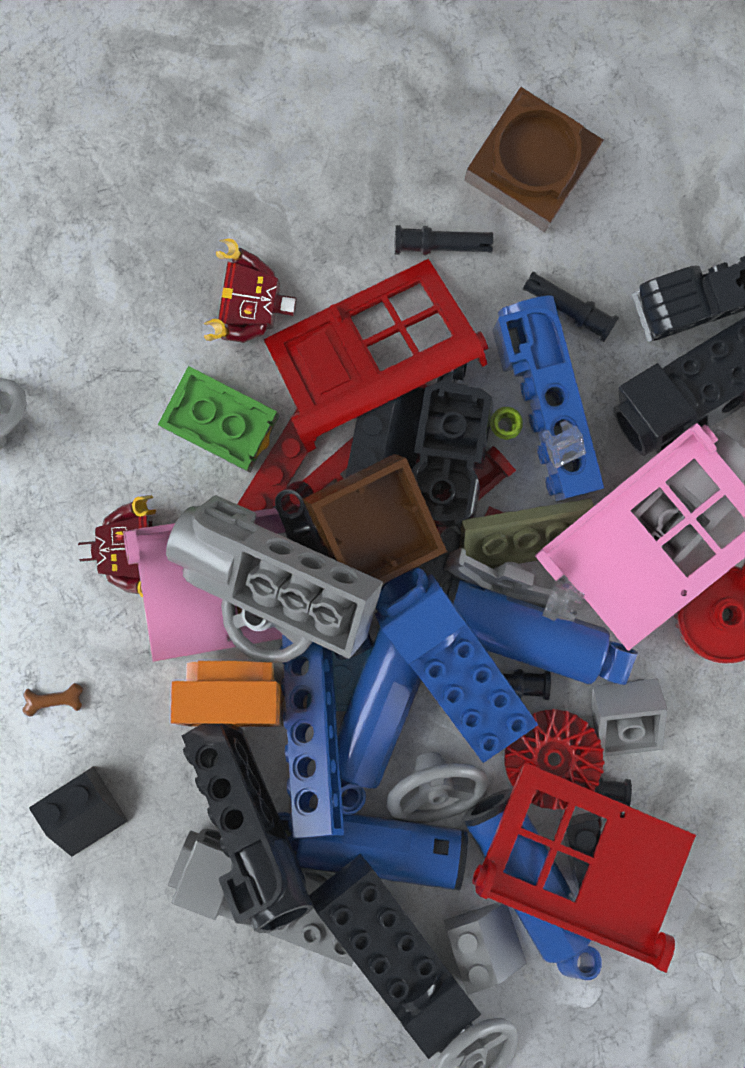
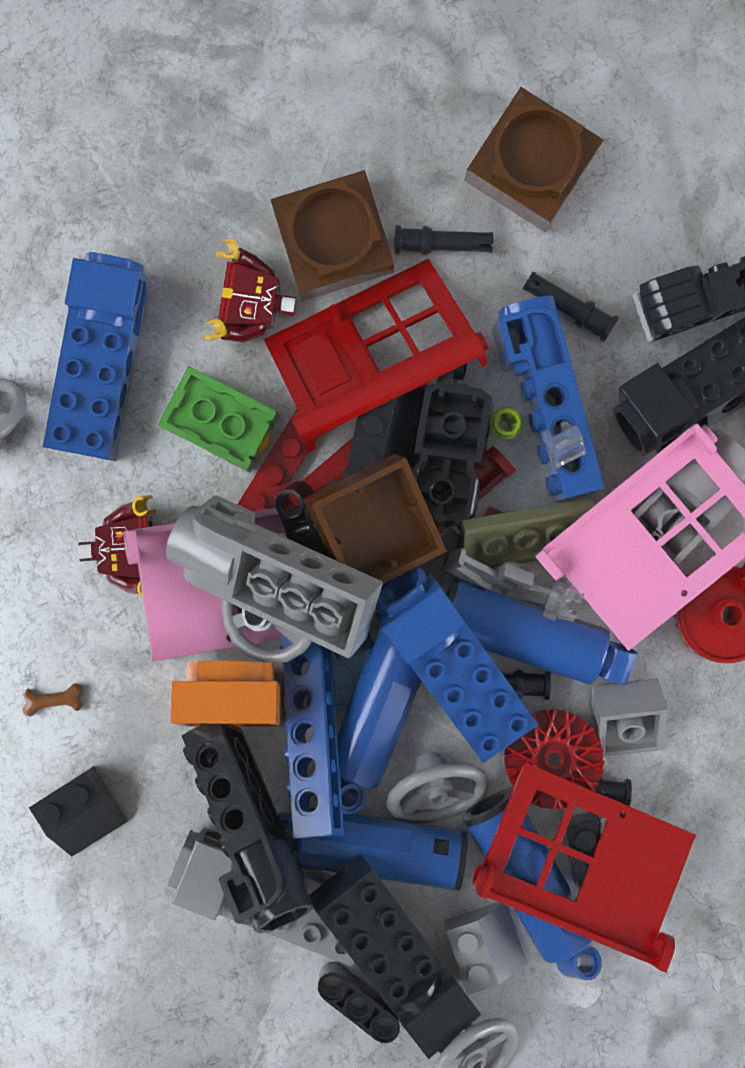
none -> blue brick [43,252,148,461]
none -> reddish brown container [270,170,394,301]
none -> black beam [318,962,400,1043]

